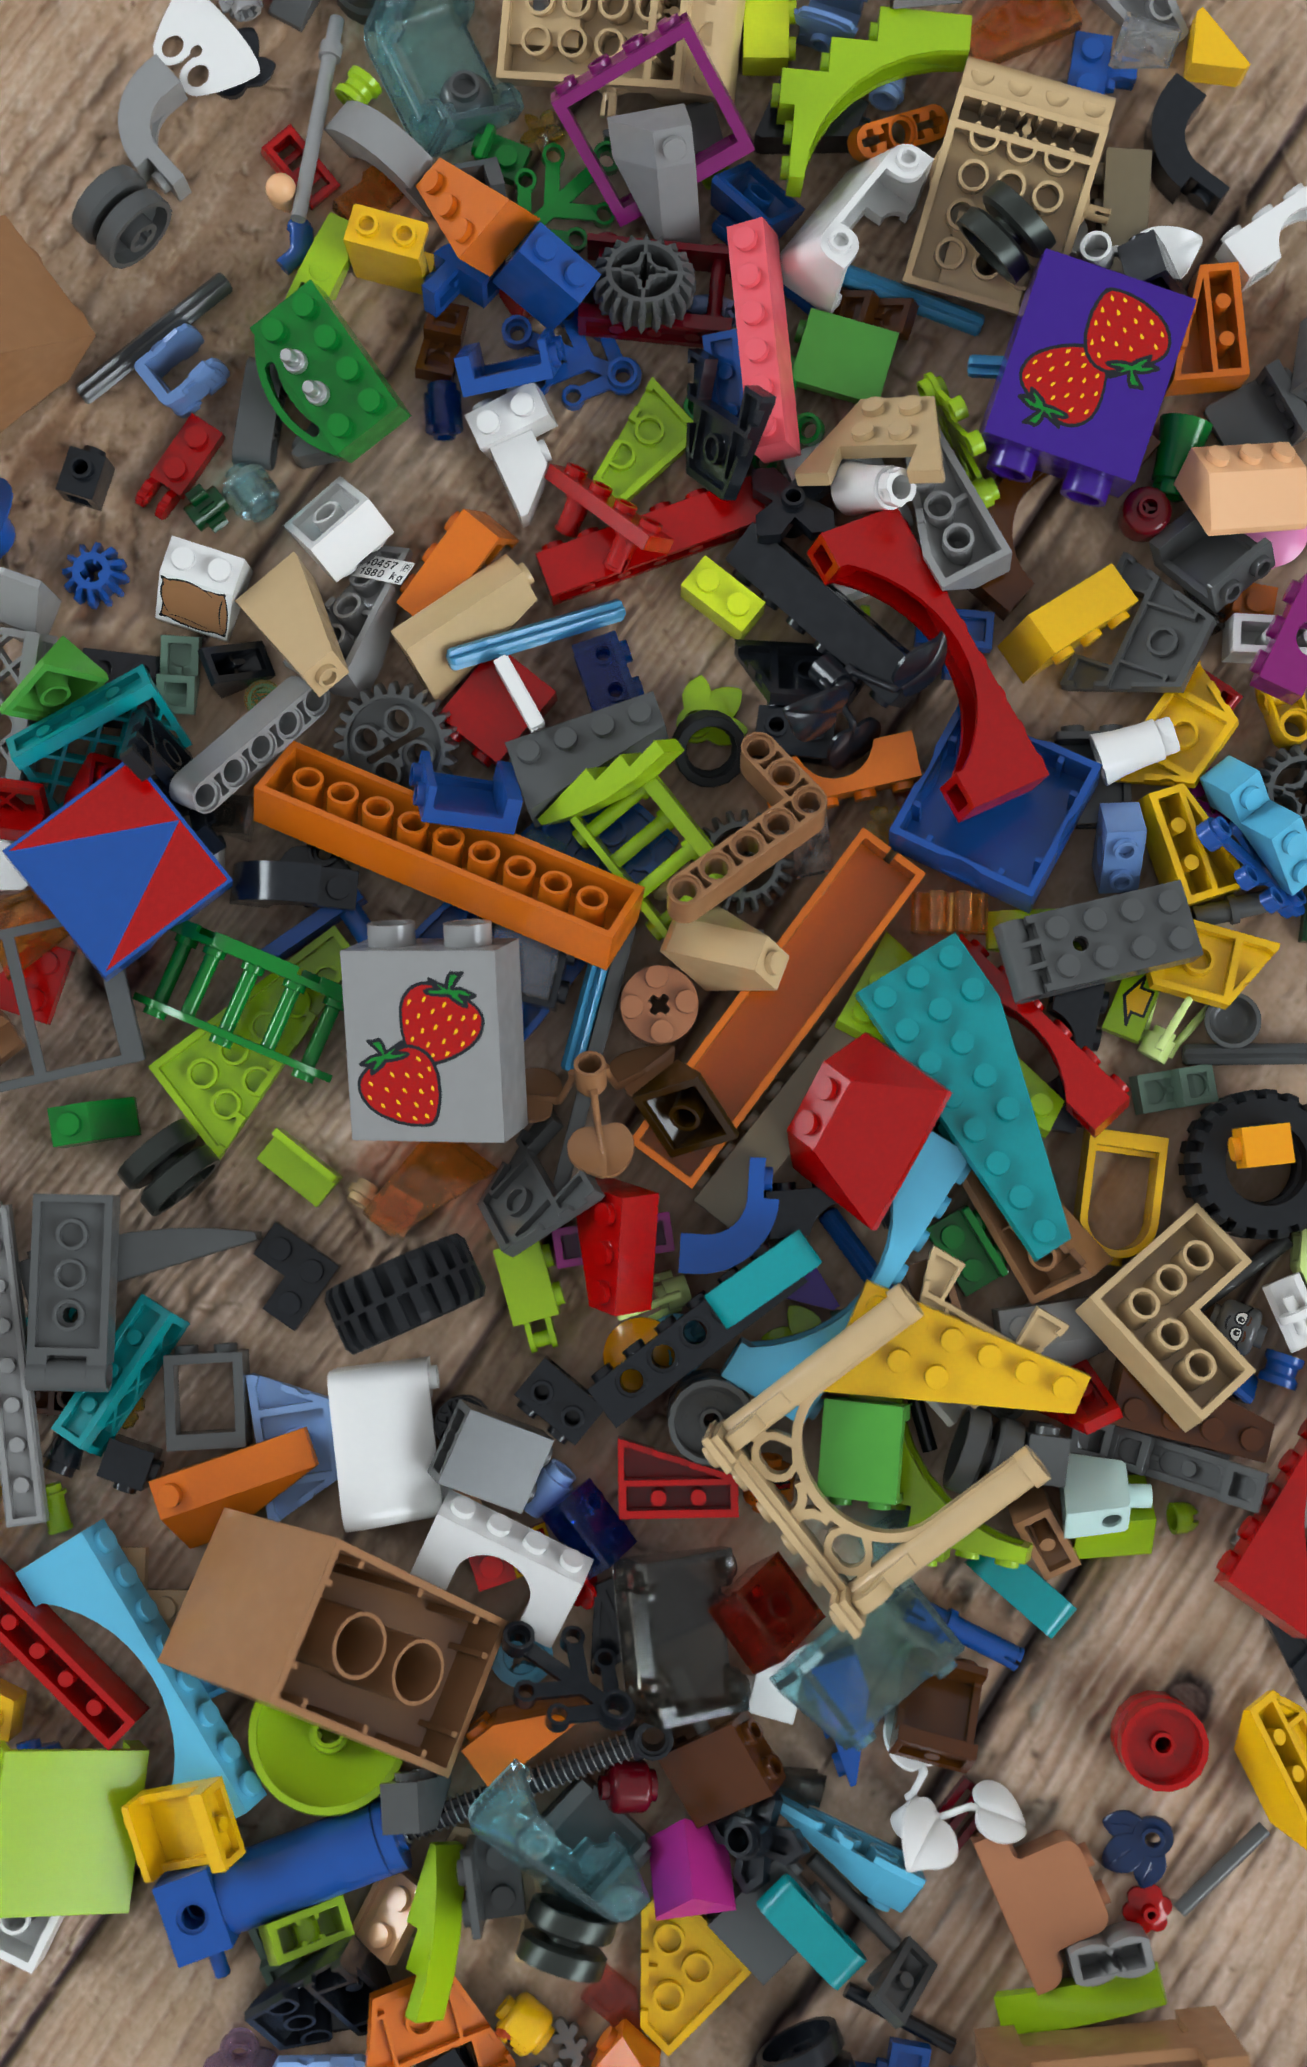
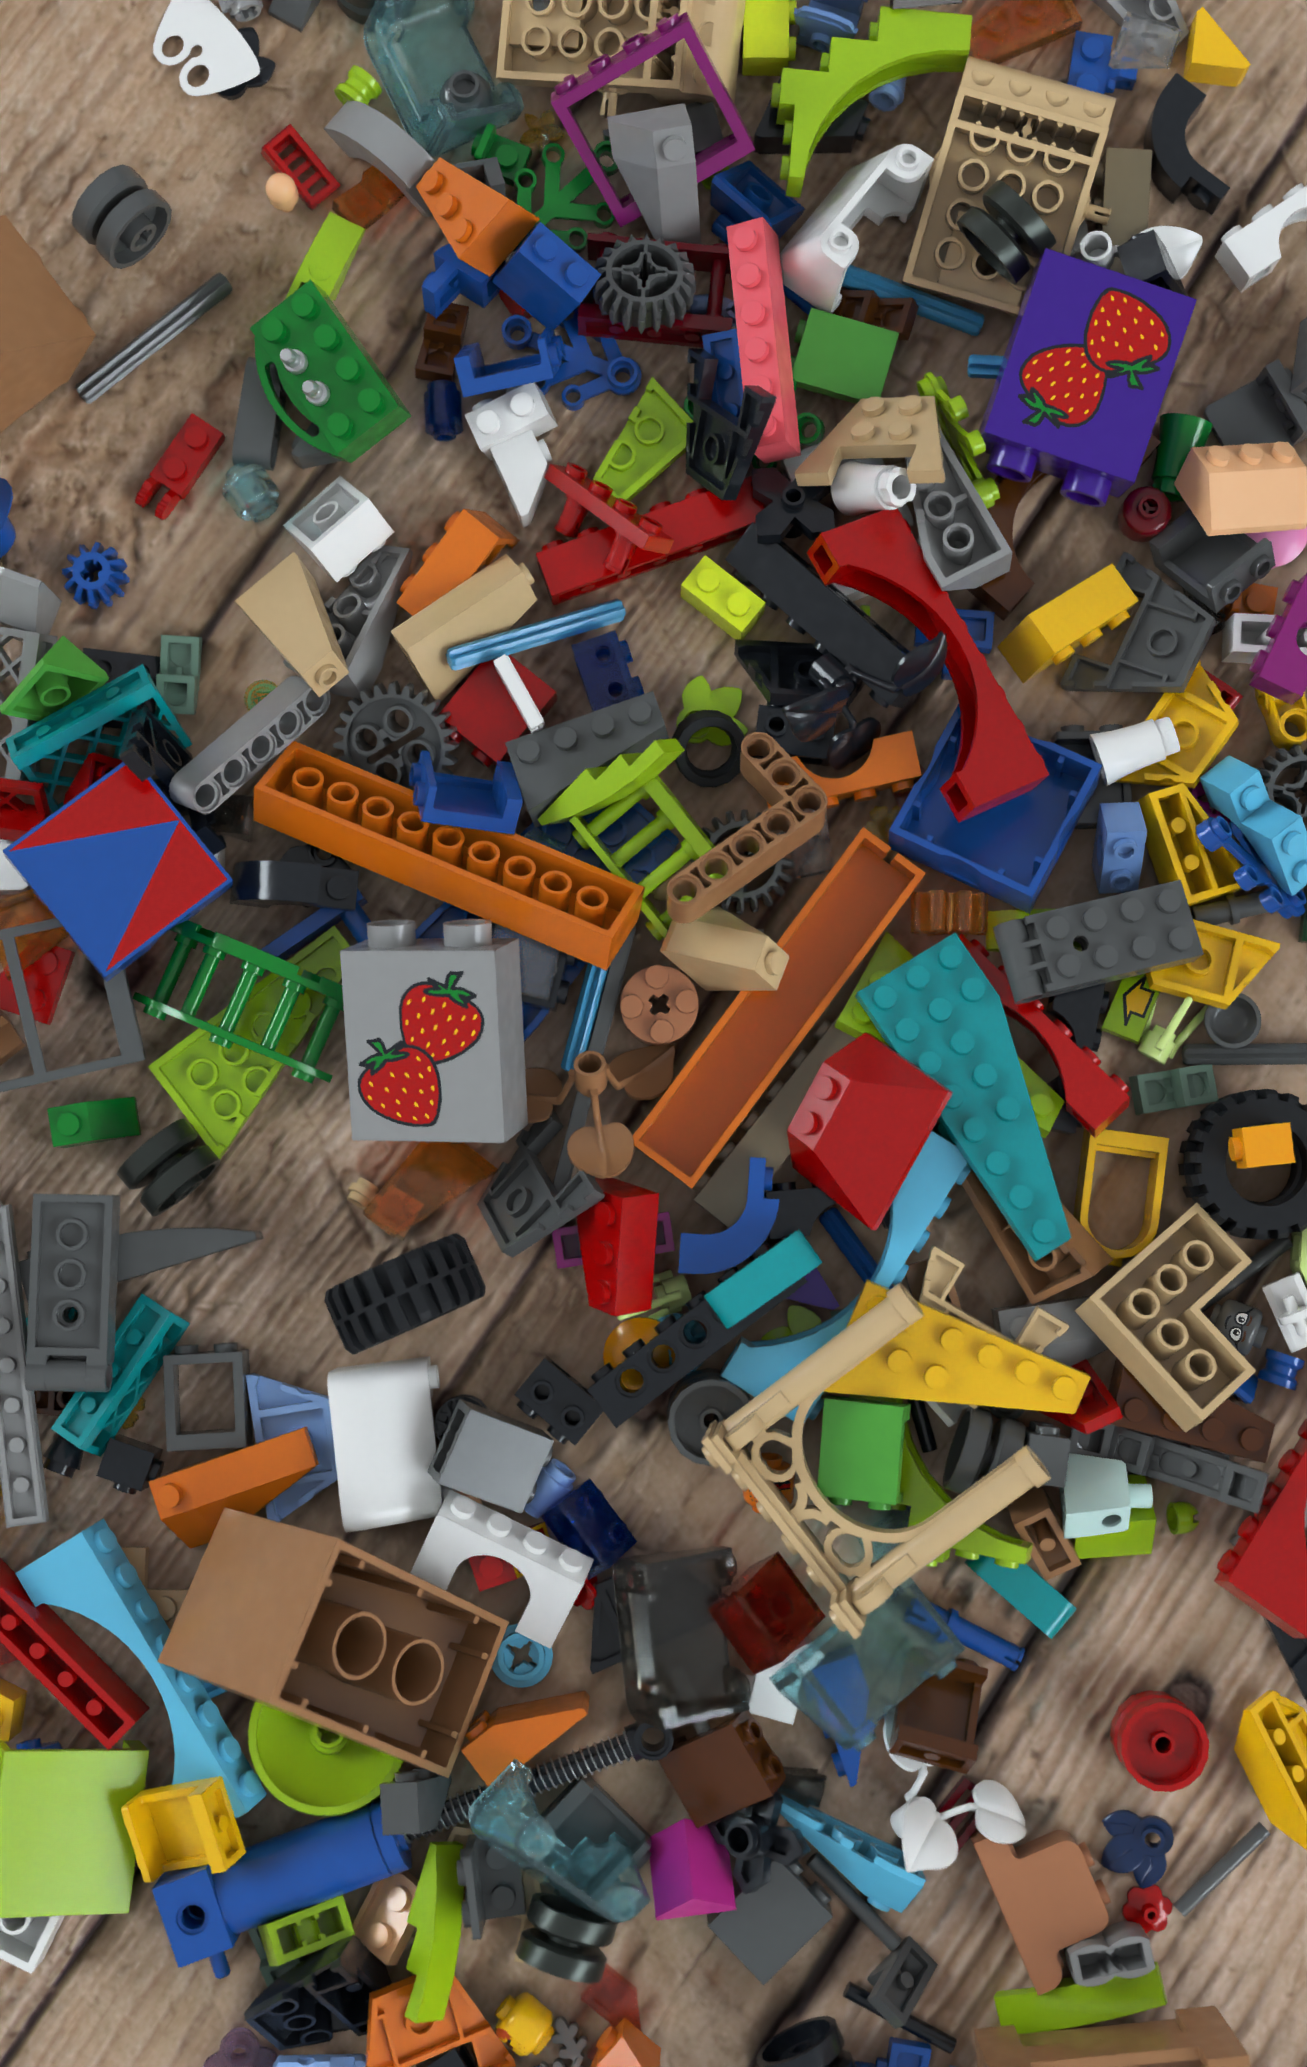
lime pin [45,1481,74,1535] -> none
black brick [56,445,115,511] -> none
light grey arch [118,54,192,202] -> none
medium blue piece [134,323,230,418] -> none
white slope [155,536,253,643] -> none
dark green gear [183,484,231,533] -> none
black slope [197,641,276,698] -> none
black plate [253,1222,341,1331] -> none
lime panel [256,1128,343,1207] -> none
blue arm [276,219,314,275] -> none
light grey bar [291,14,344,223] -> none
yellow panel [343,204,435,295] -> none
white sticker [351,555,416,585] -> none
lime brick [493,1240,565,1354] -> none
black plant [501,1621,636,1733] -> none
dark red head [597,1759,658,1814] -> none
red wedge [618,1435,739,1519] -> none
dark brown slope [632,1060,739,1158] -> none
yellow plate [640,1895,751,2057] -> none
teal beam [756,1873,867,1990] -> none
orange beam [847,104,949,162] -> none
green bracket [926,1205,1009,1297] -> none
orange wedge [1164,262,1250,397] -> none

